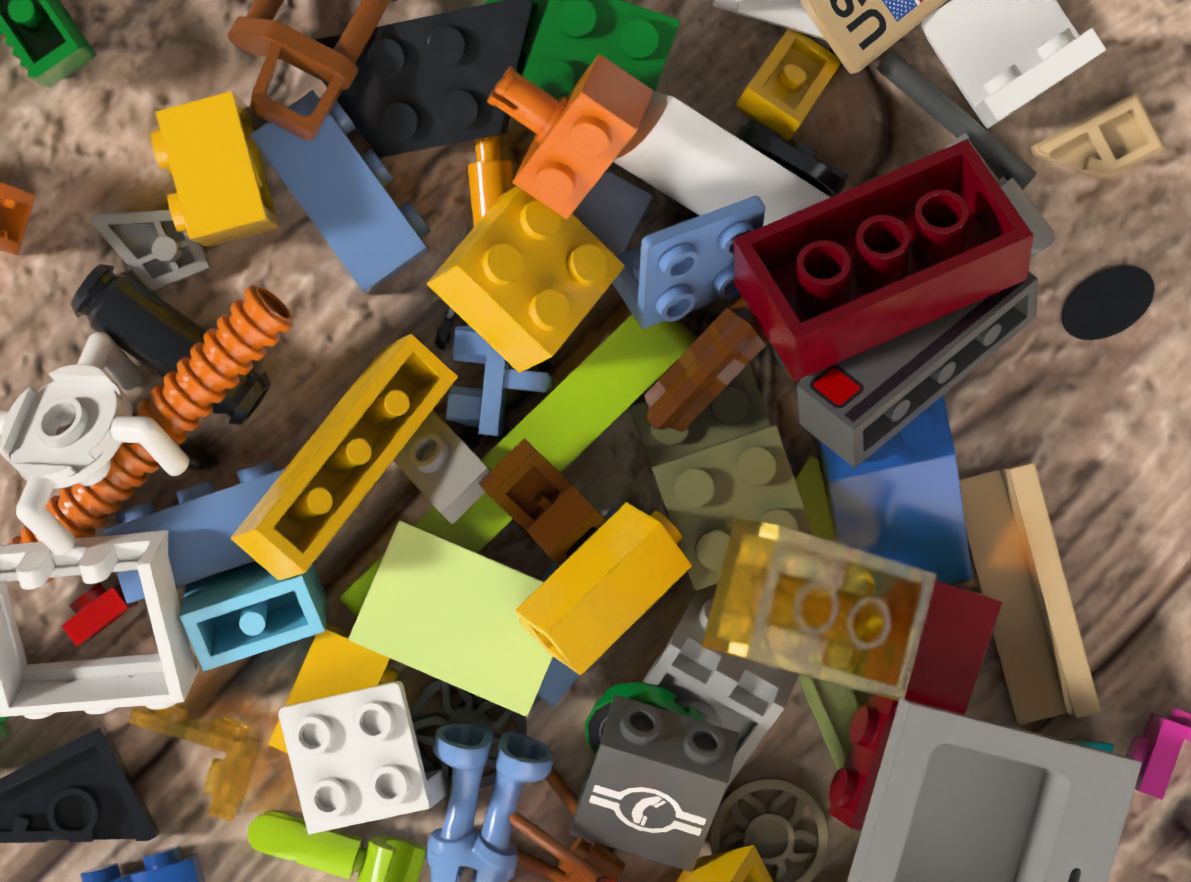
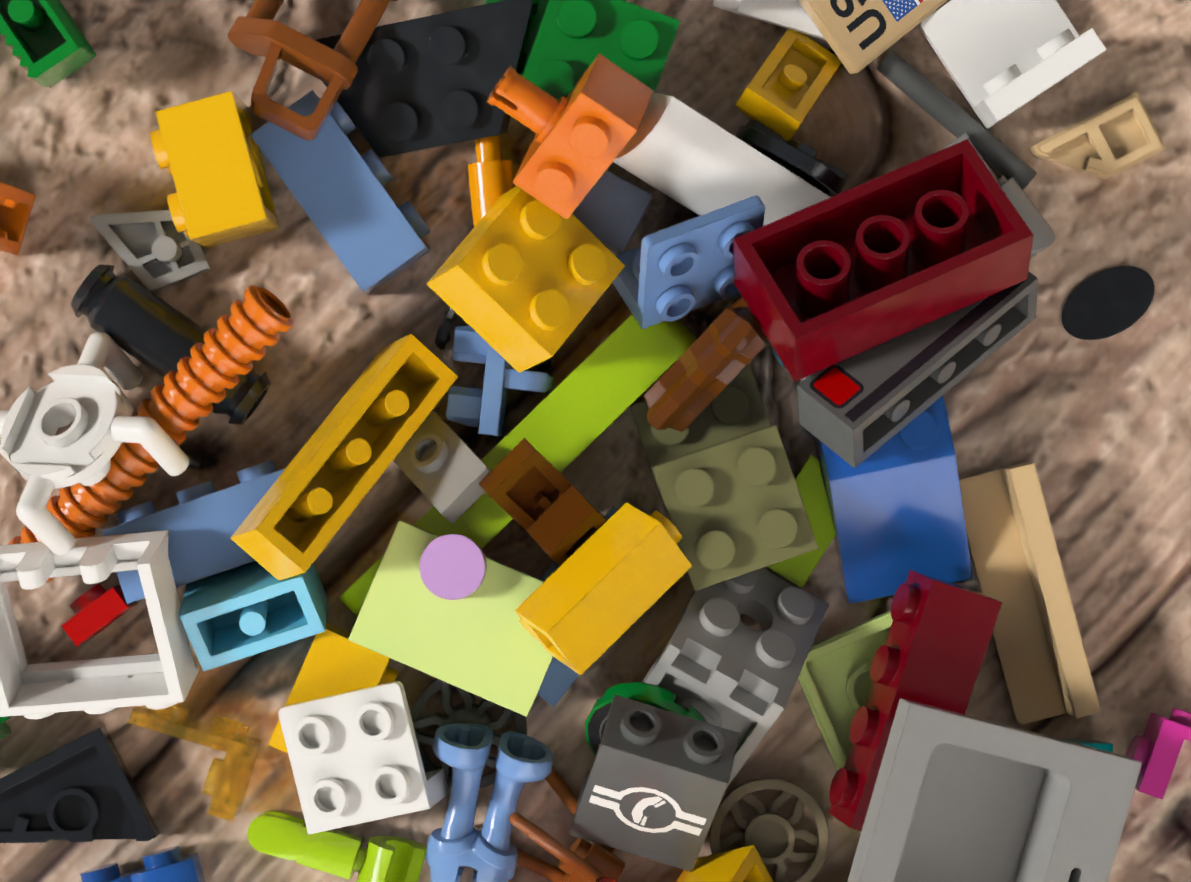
clear yellow brick [701,518,937,701] -> none
none -> lavender tile [419,534,487,600]

